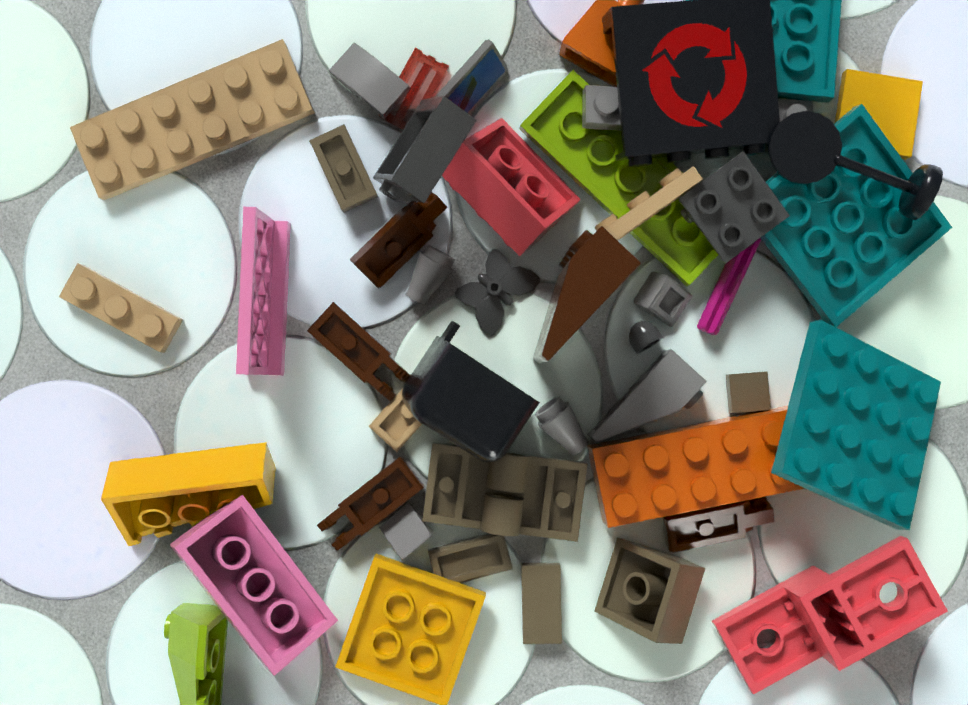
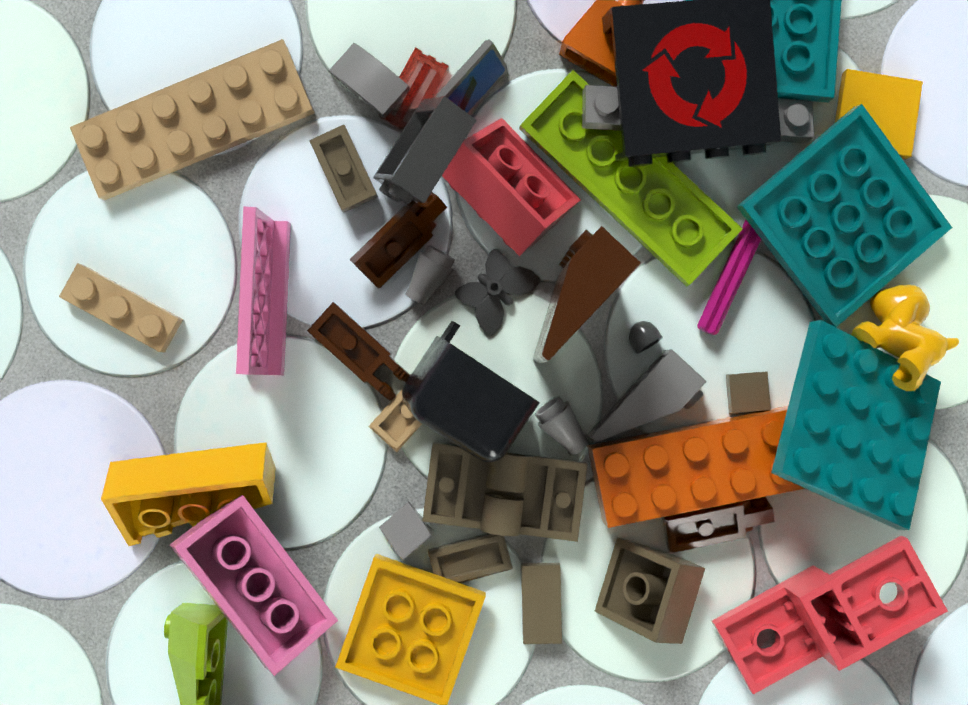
reddish brown hinge [317,456,425,551] -> none
tan plate [594,166,703,241] -> none
light grey slope [633,271,693,328] -> none
dark grey hinge [678,151,790,264] -> none
black piece [768,111,943,220] -> none
none -> yellow animal [850,285,959,391]

